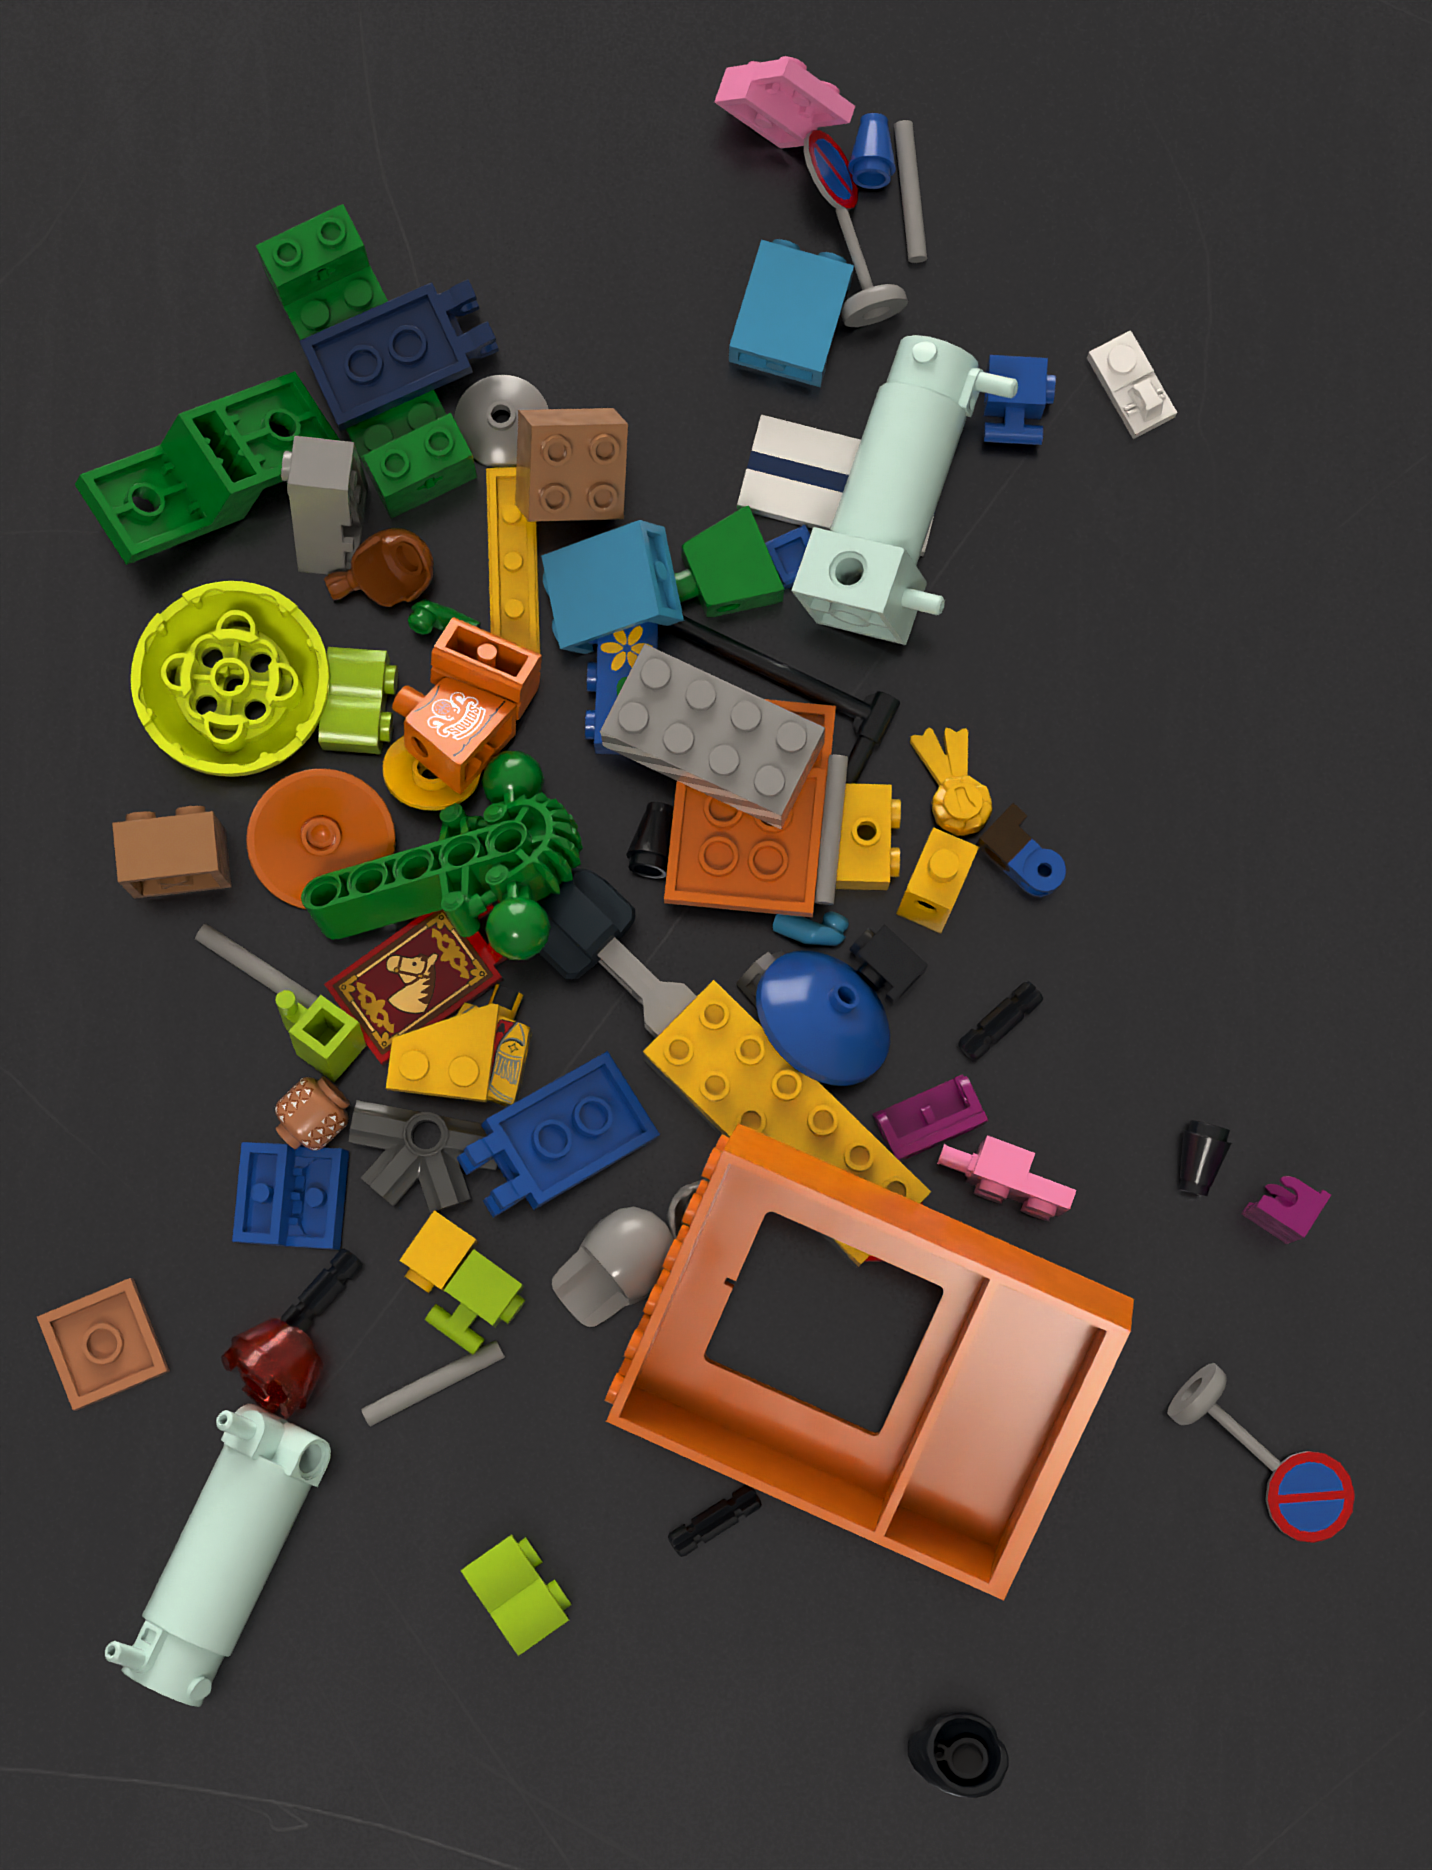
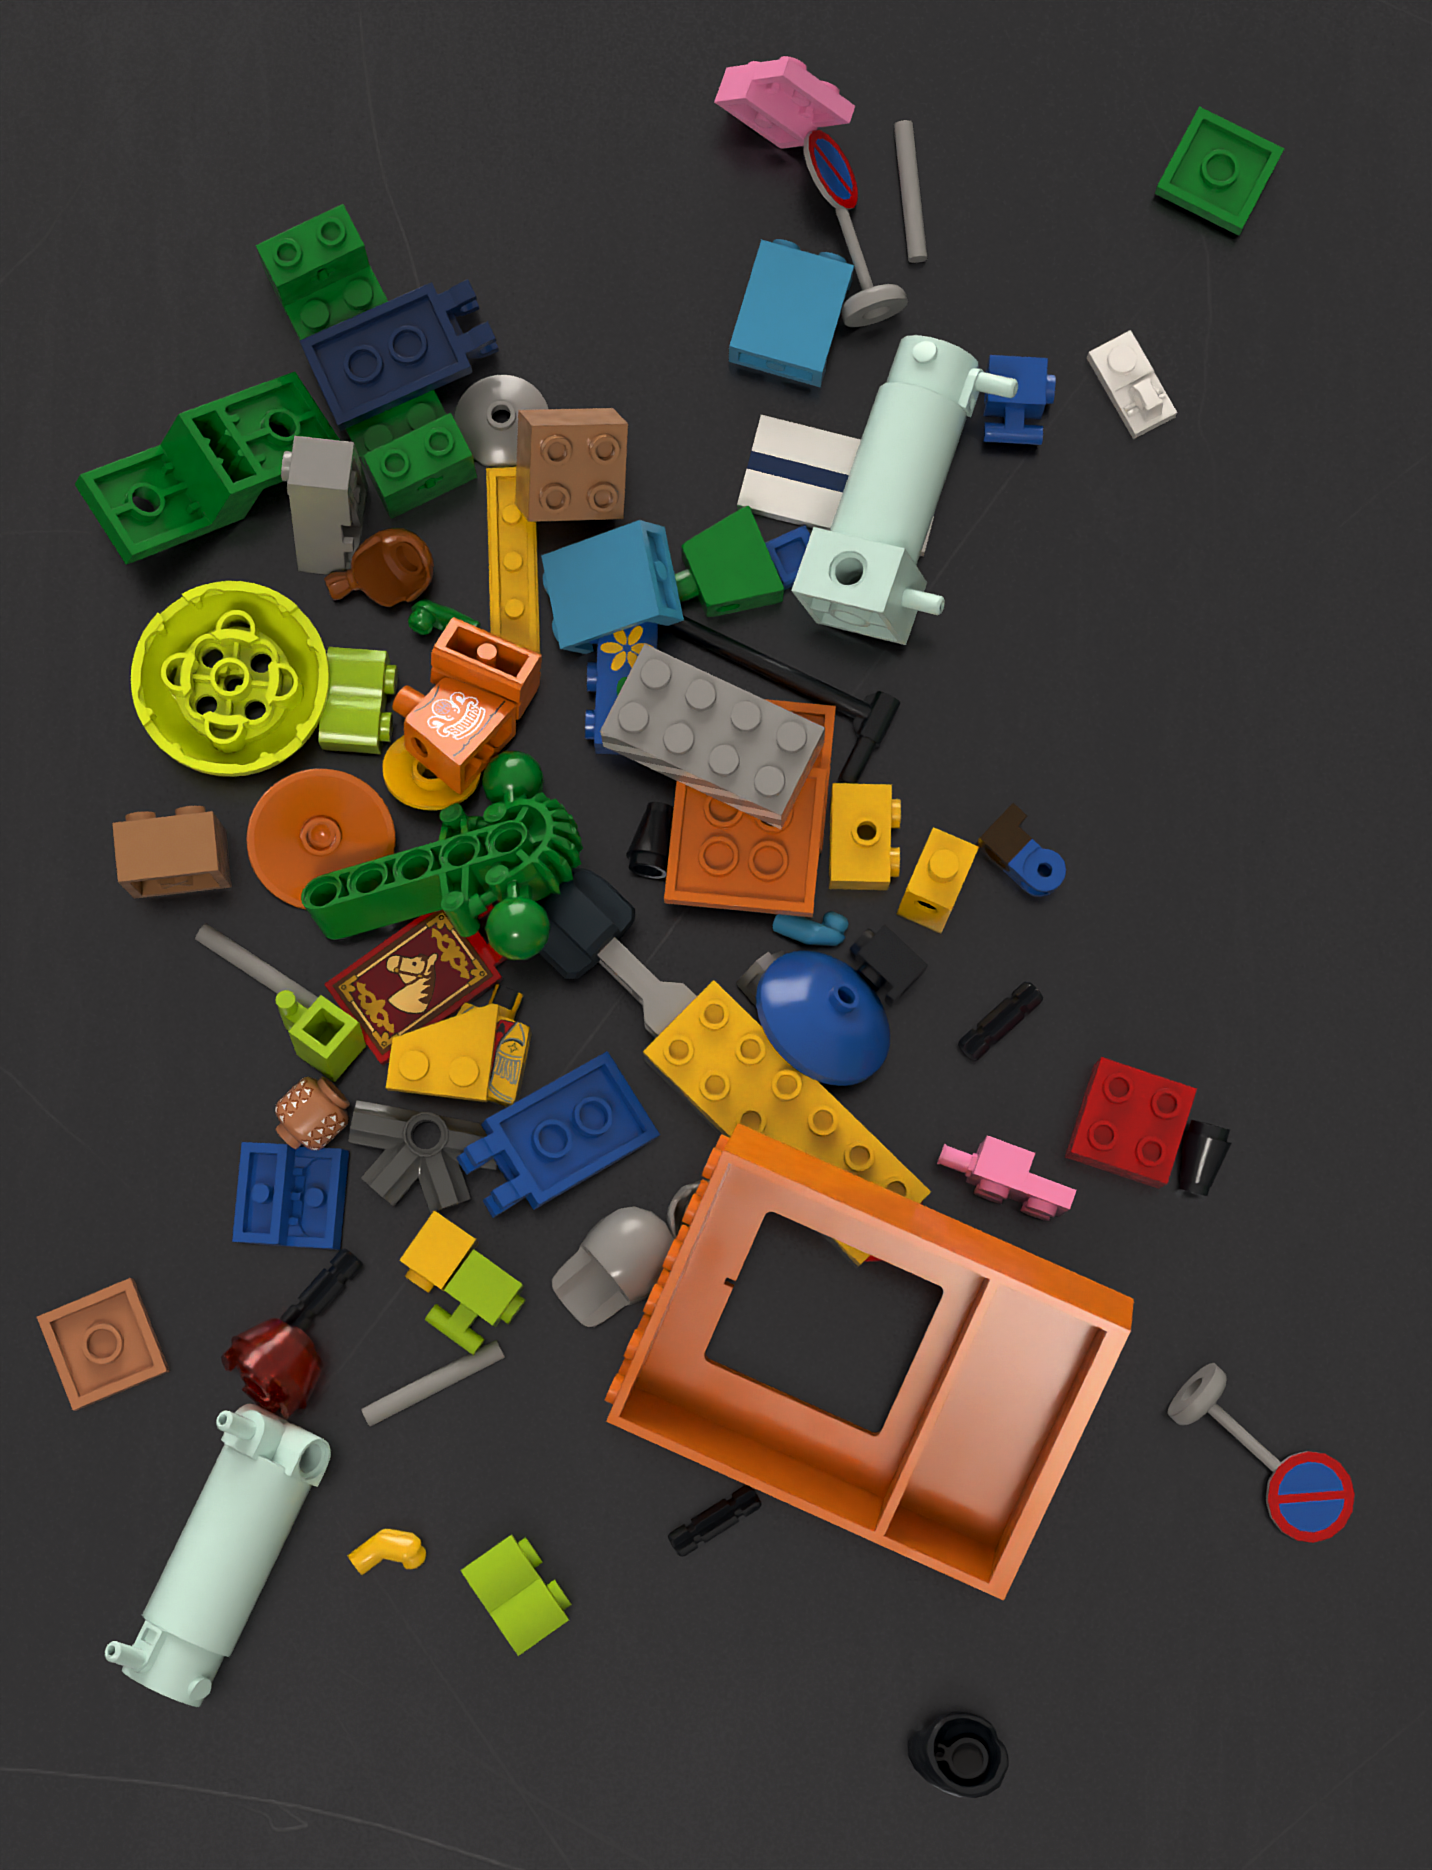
light grey bar [814,755,848,905] -> none
blue cone [848,113,896,189] -> none
magenta hinge [872,1074,988,1162] -> none
yellow piece [910,727,993,836] -> none
magenta hinge [1241,1176,1331,1244] -> none
none -> yellow arm [347,1529,426,1575]
none -> red brick [1065,1057,1197,1189]
none -> green plate [1154,106,1285,236]

